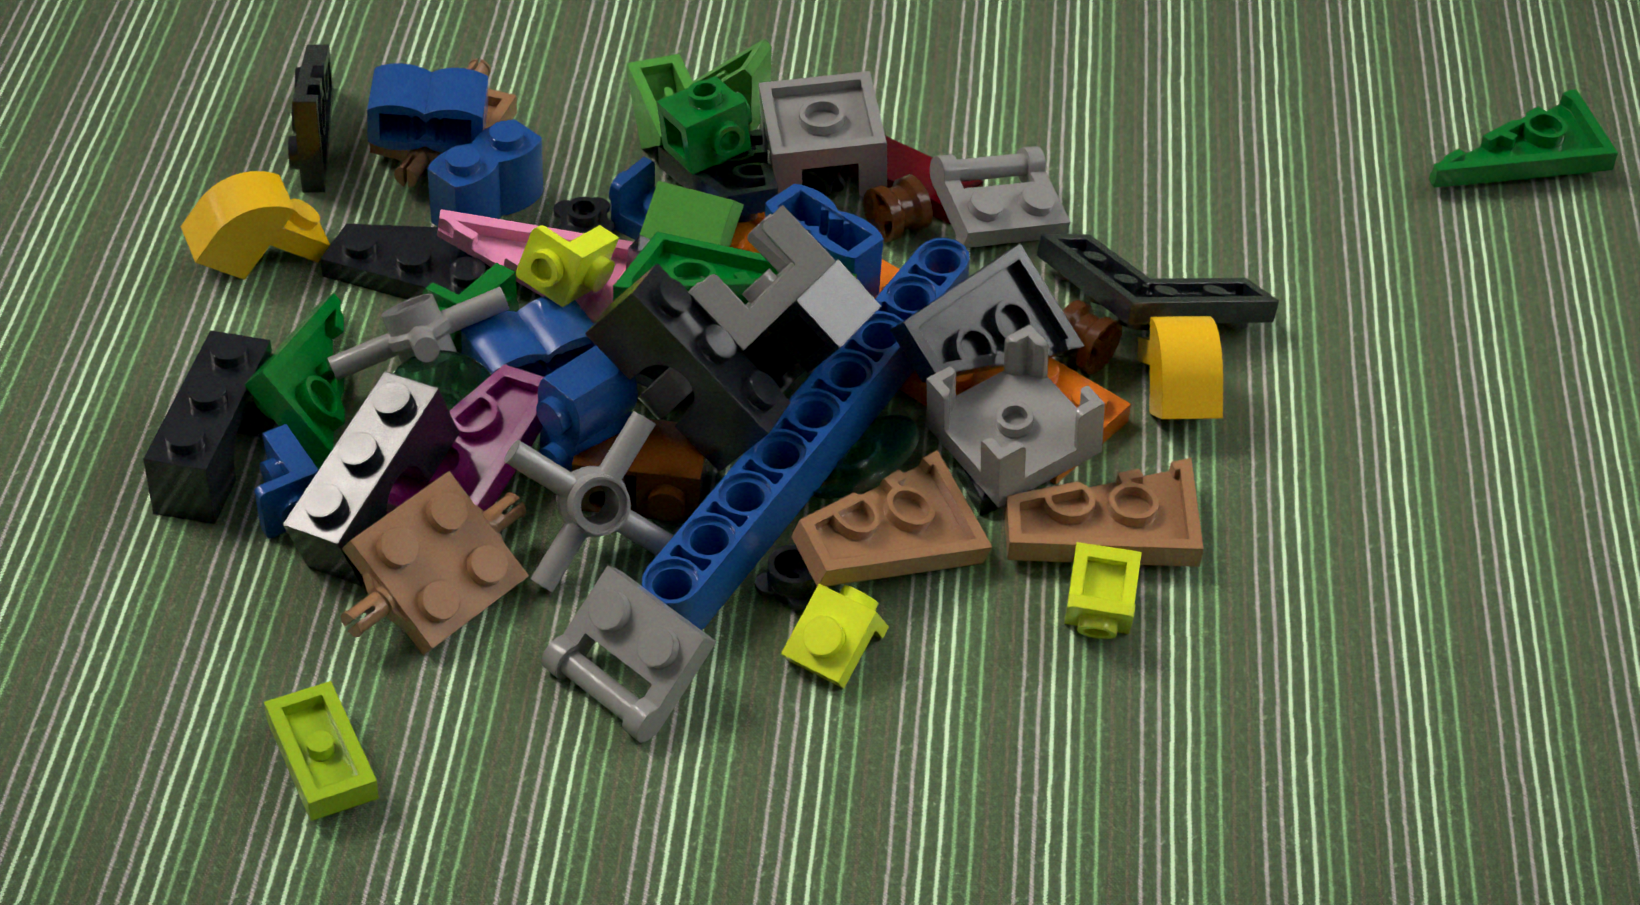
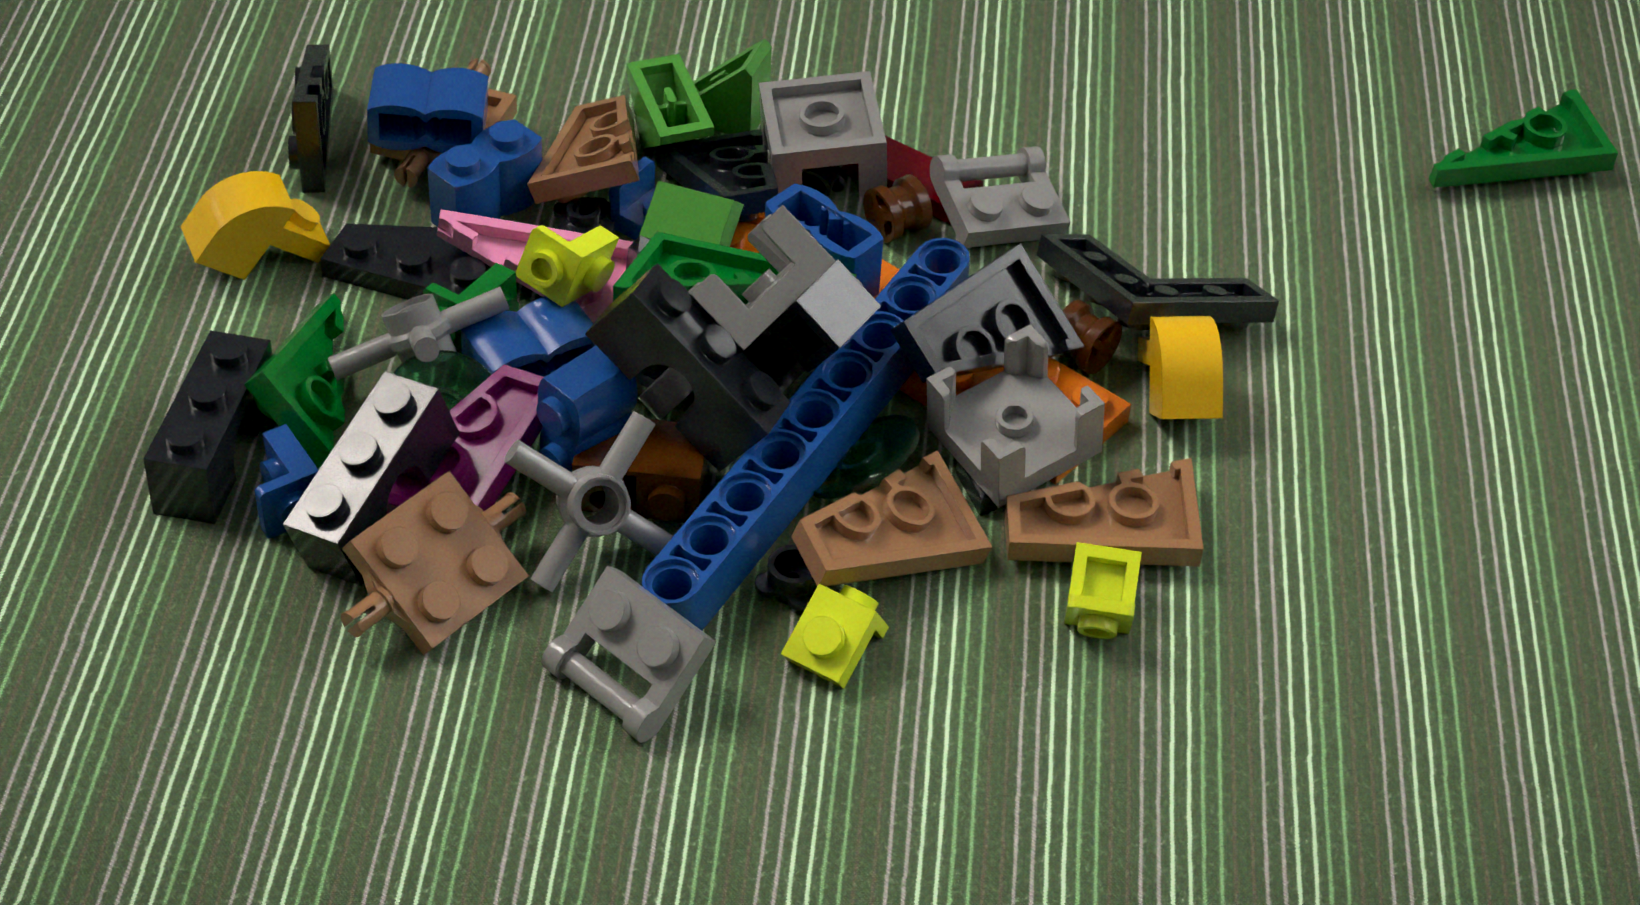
lime plate [264,681,379,821] -> none
green brick [656,76,752,175] -> none
none -> medium nougat wing [527,95,639,204]

